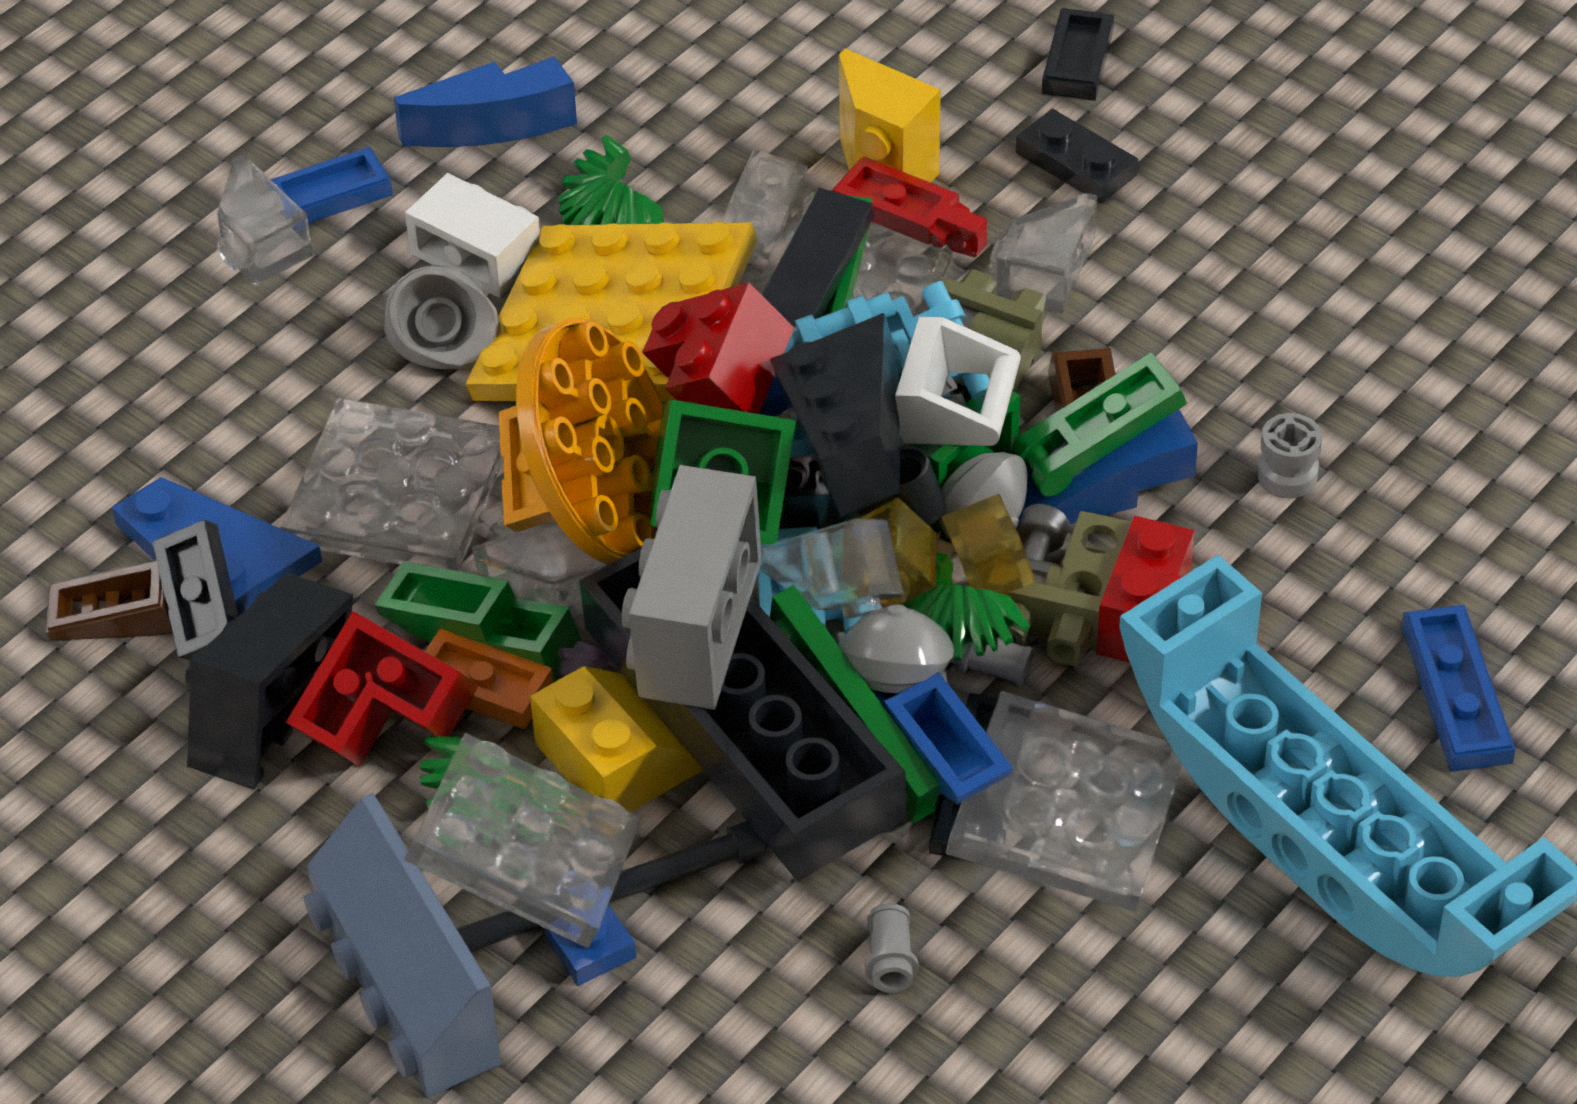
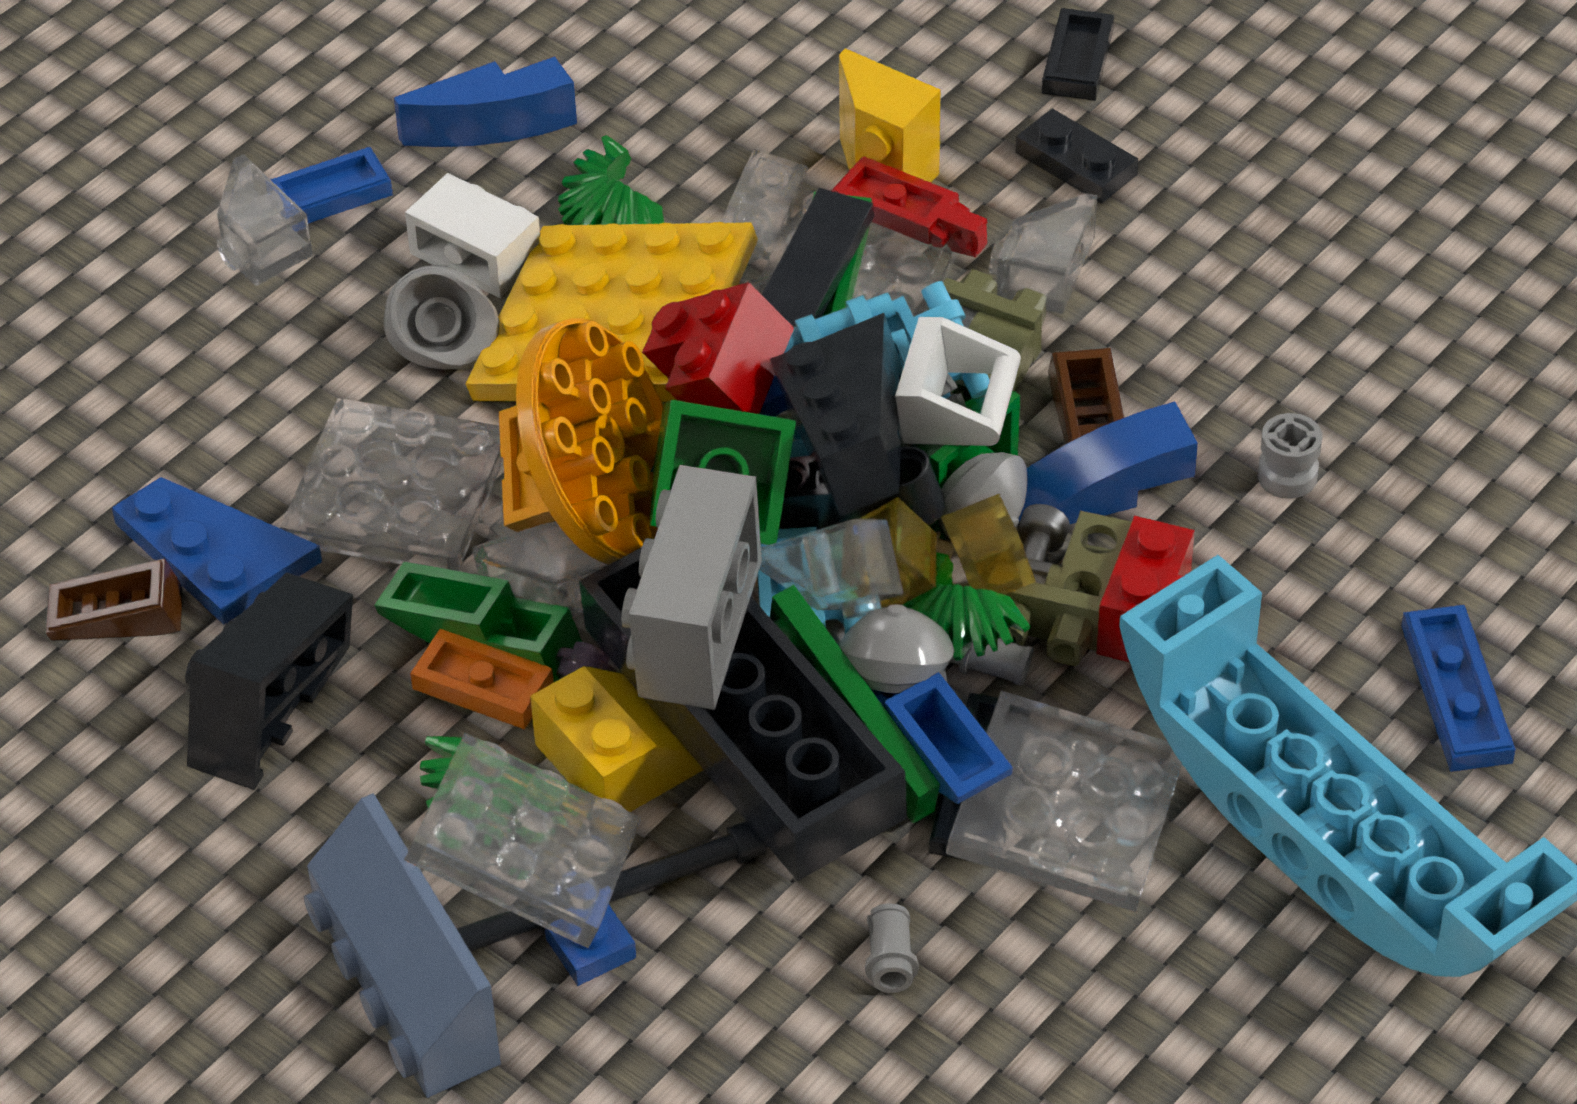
plate [152,520,238,660] -> none
red brick [286,611,478,767] -> none
green plate [1012,352,1187,497] -> none

